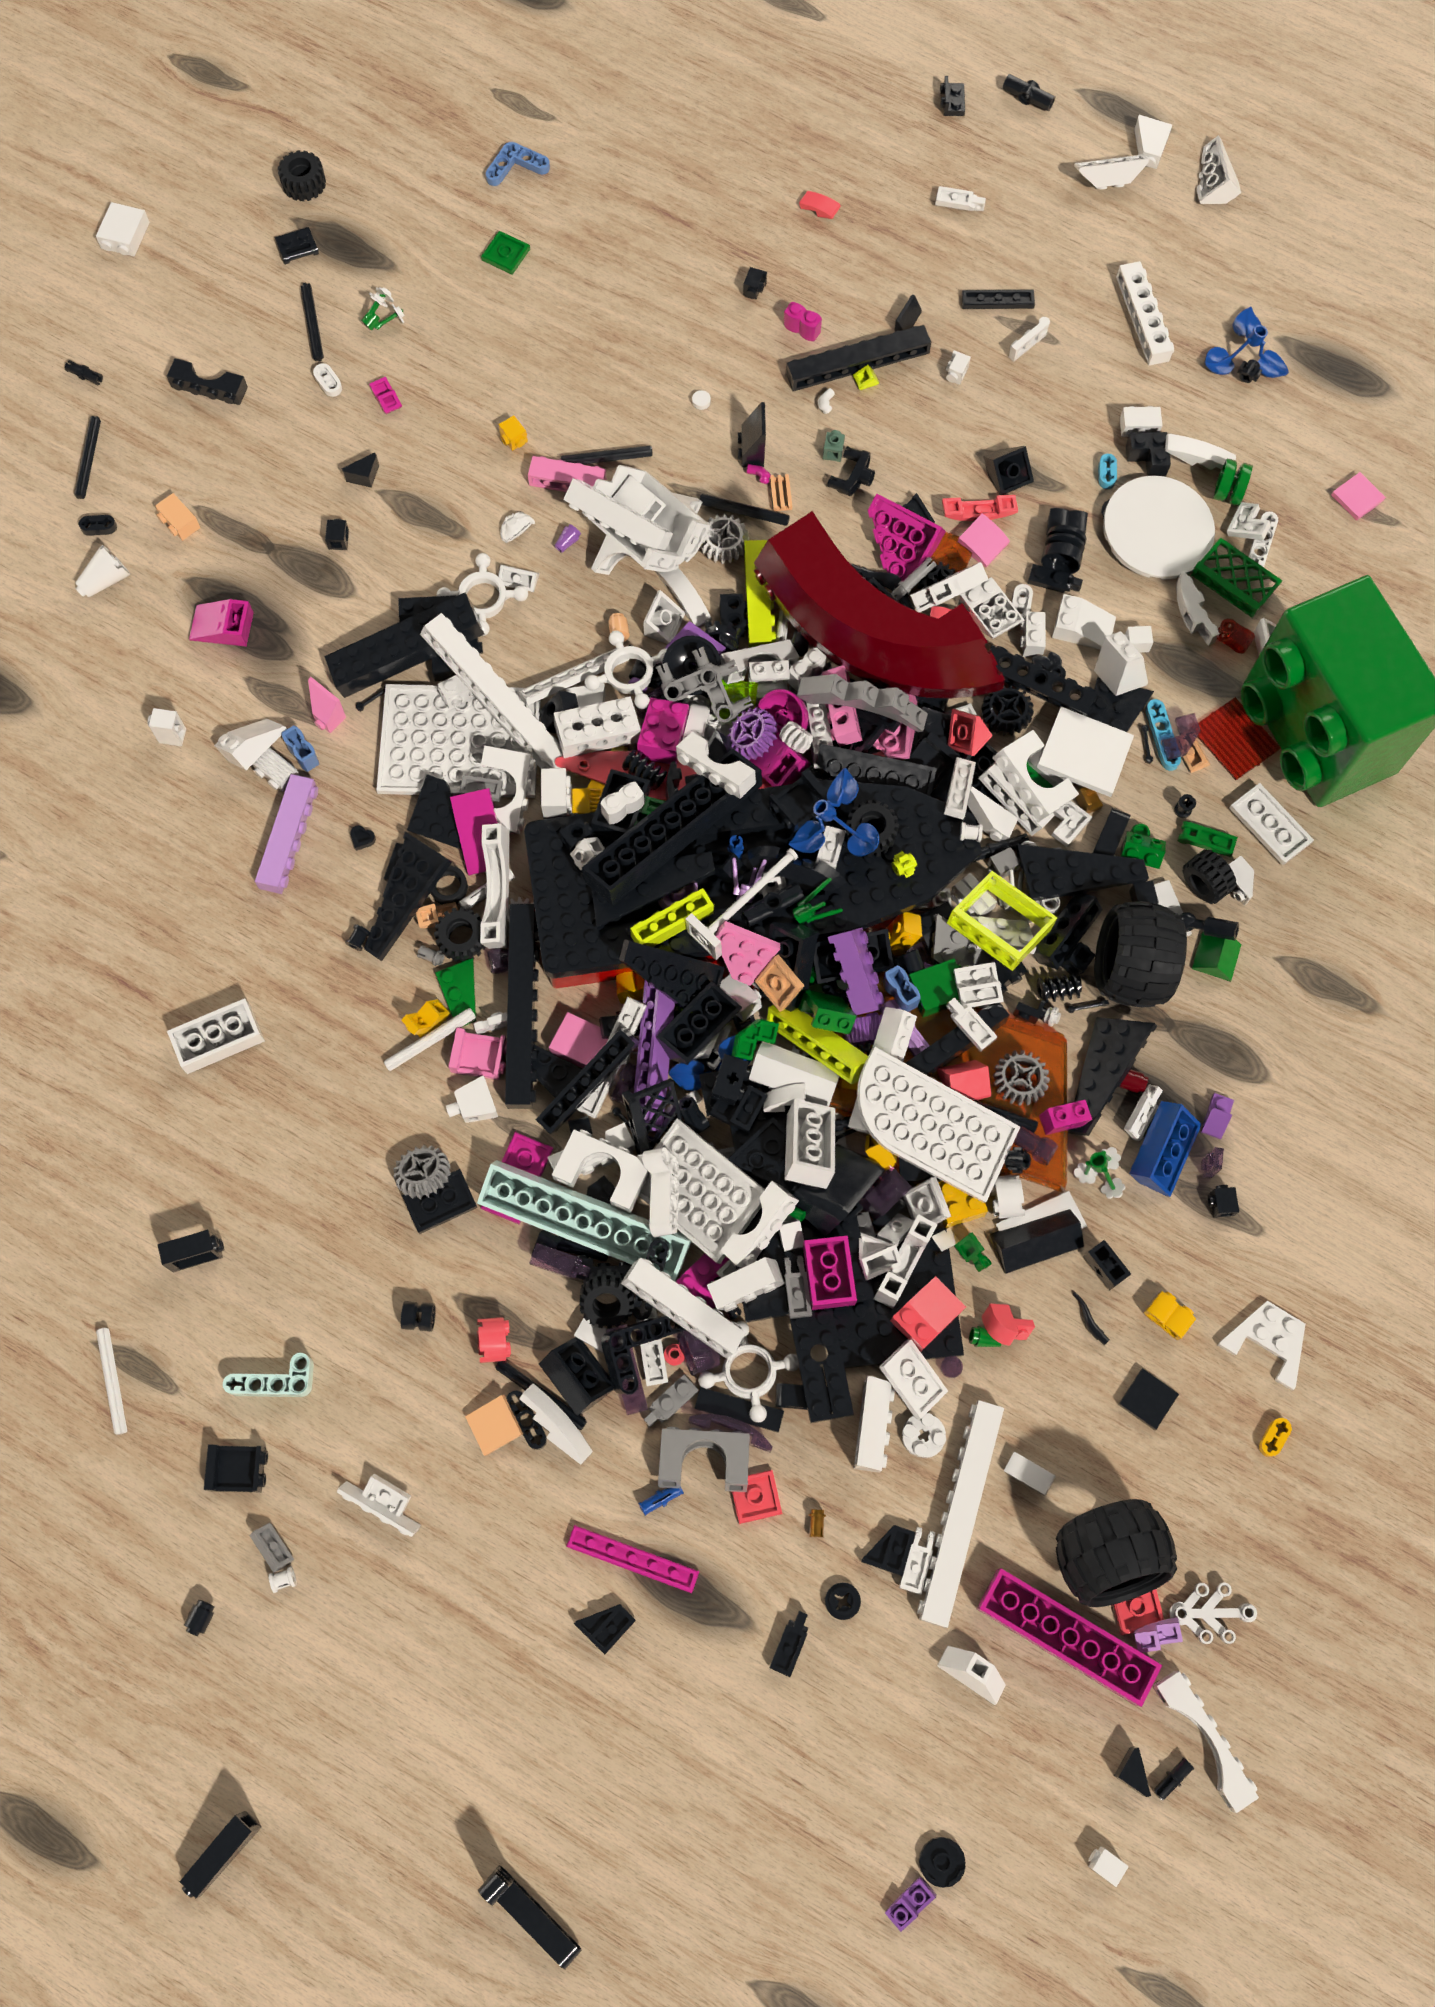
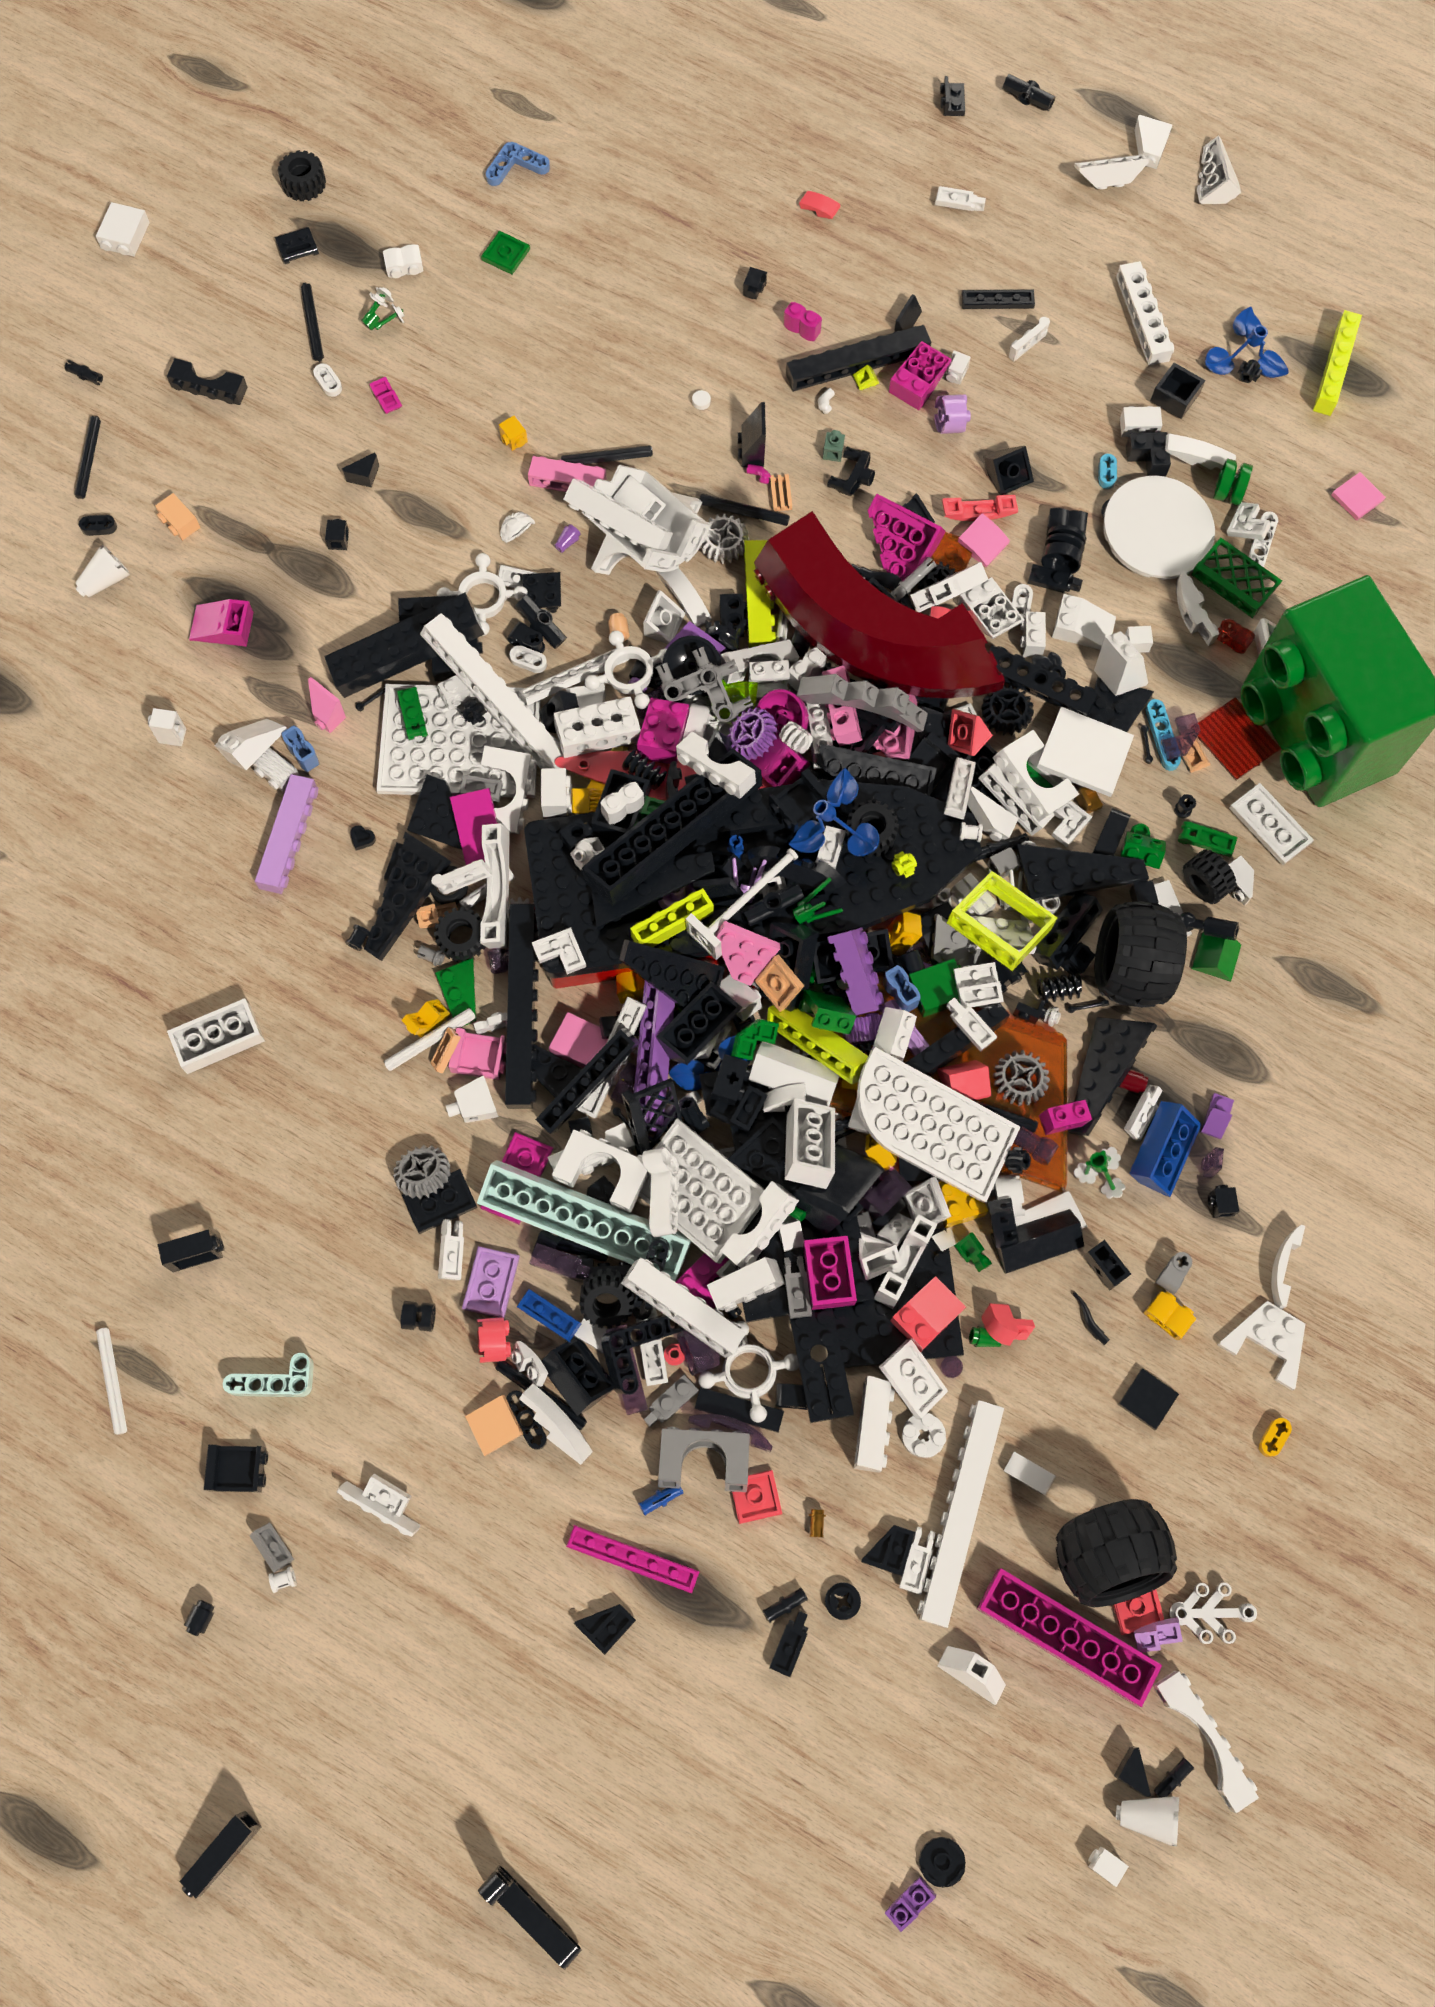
none -> white brick [383,244,424,278]
none -> green plate [397,687,428,740]
none -> light nougat tile [430,1027,461,1073]
none -> white plate [431,859,492,894]
none -> white hinge [438,1219,464,1281]
none -> black gear [461,699,487,725]
none -> lavender tile [462,1246,520,1318]
none -> black piece [507,622,545,653]
none -> white plate [509,646,547,673]
none -> white slope [511,1341,548,1387]
none -> black piece [515,595,567,649]
none -> blue plate [517,1289,581,1342]
none -> black hinge [522,572,561,613]
none -> white plate [532,928,586,974]
none -> black tile [693,877,748,908]
none -> black pin [762,1587,808,1624]
none -> dark pink slope [889,341,952,411]
none -> lavender brick [934,394,971,434]
none -> black hinge [988,1198,1017,1248]
none -> white cone [1116,1796,1179,1847]
none -> black piece [1150,363,1206,419]
none -> light grey piece [1155,1252,1192,1294]
none -> white slope [1271,1225,1305,1309]
none -> neon yellow brick [1313,310,1362,416]

